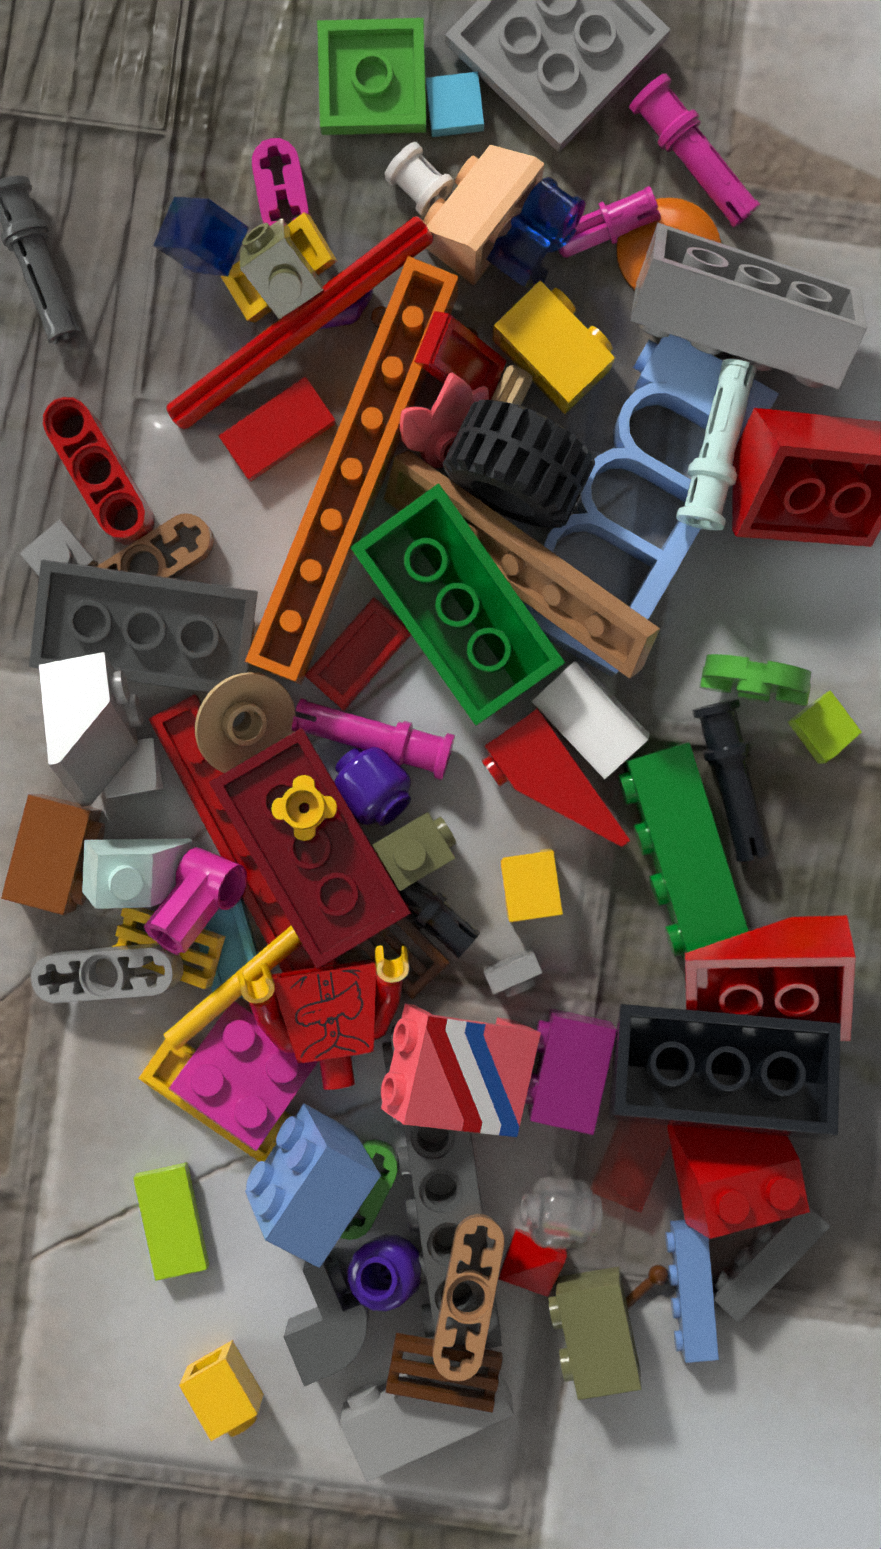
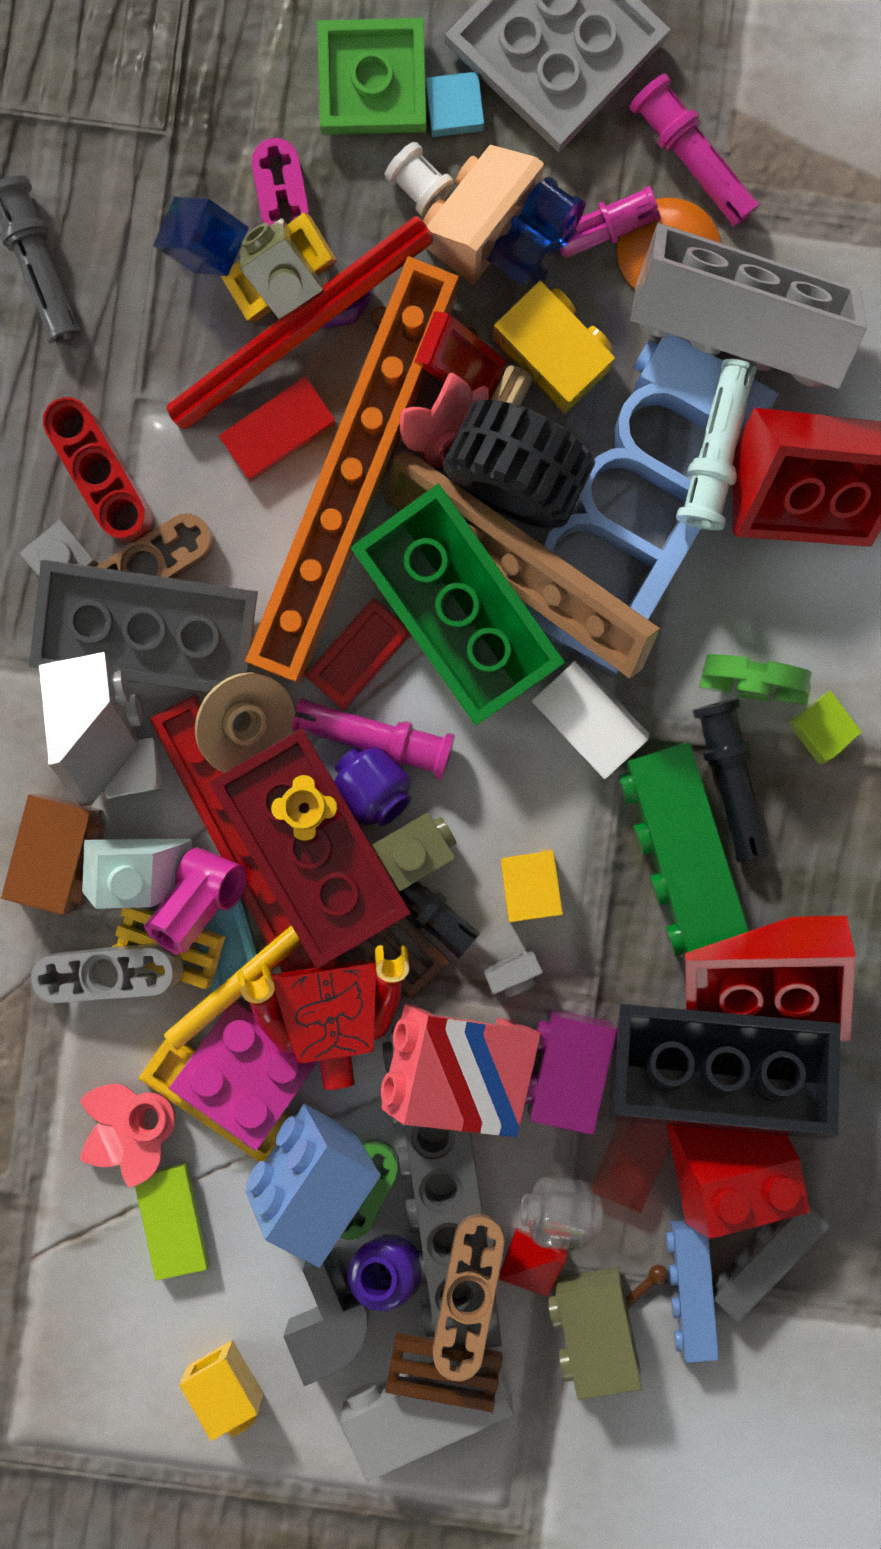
red slope [482,709,631,847] -> none
none -> coral plate [80,1084,176,1187]

